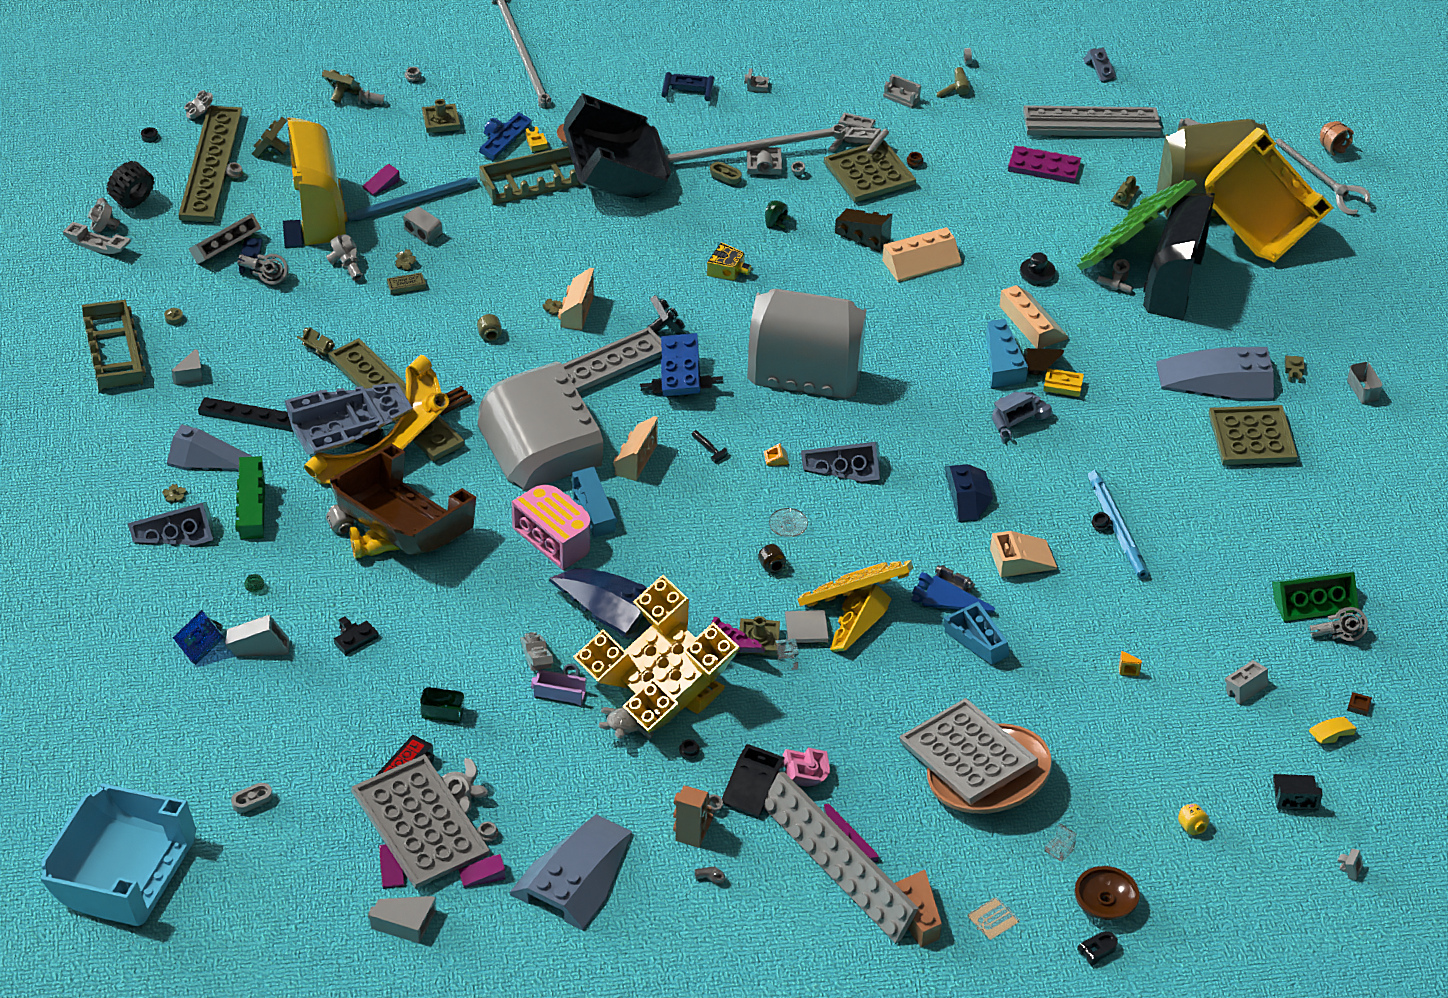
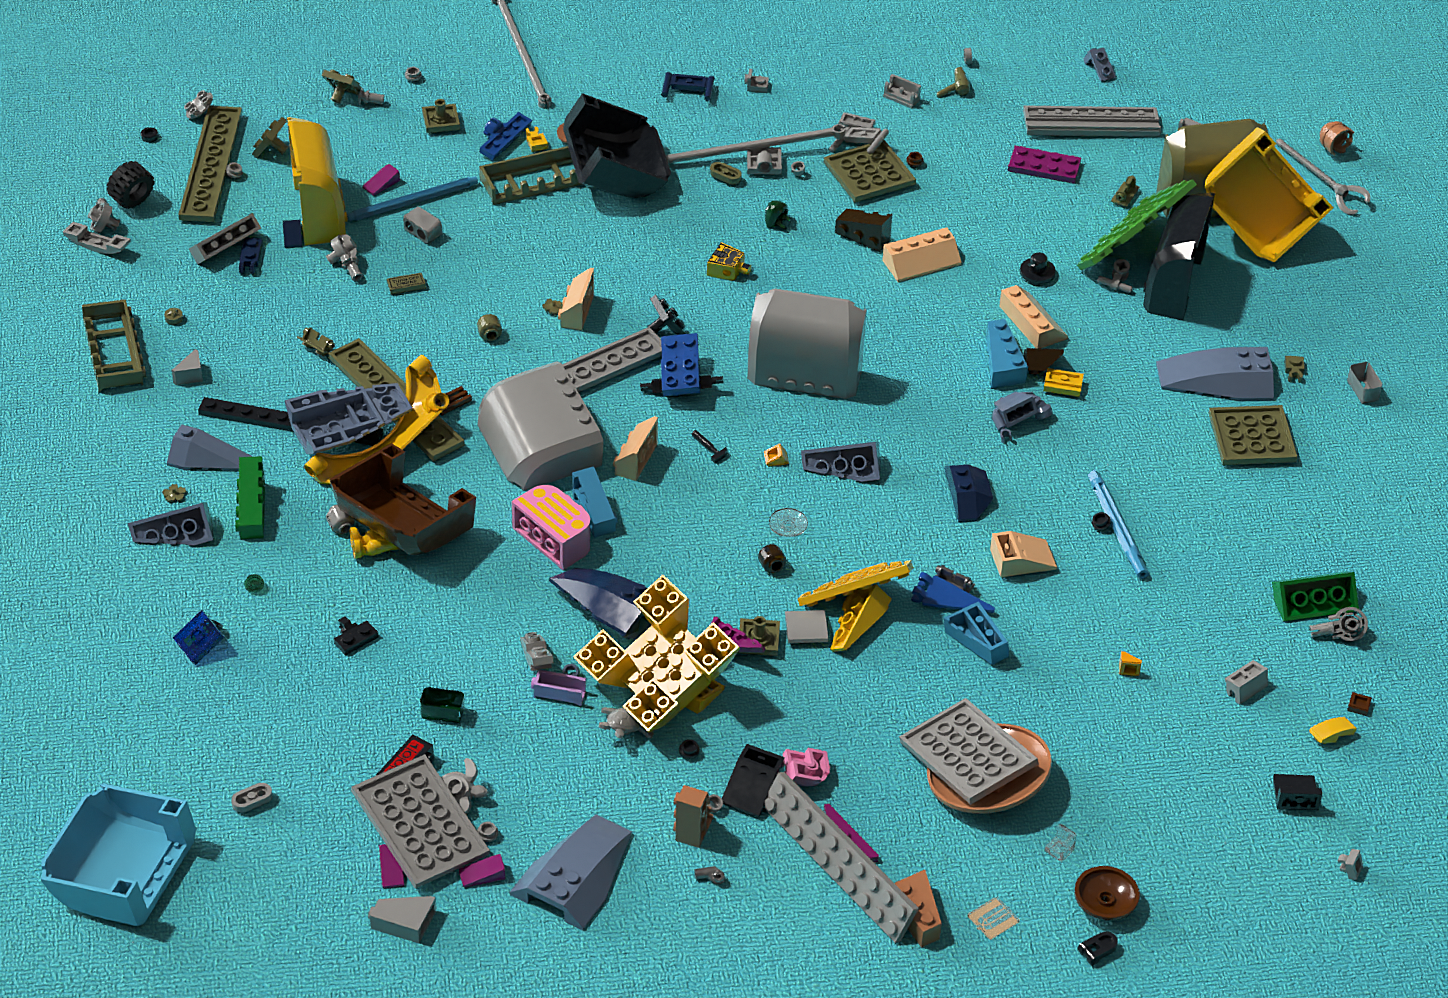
light grey slope [225,615,289,656] -> none
light grey pin [237,254,289,285] -> none
olive plant [396,249,417,271] -> none
clear panel [775,638,799,671] -> none
yellow head [1178,804,1210,835] -> none

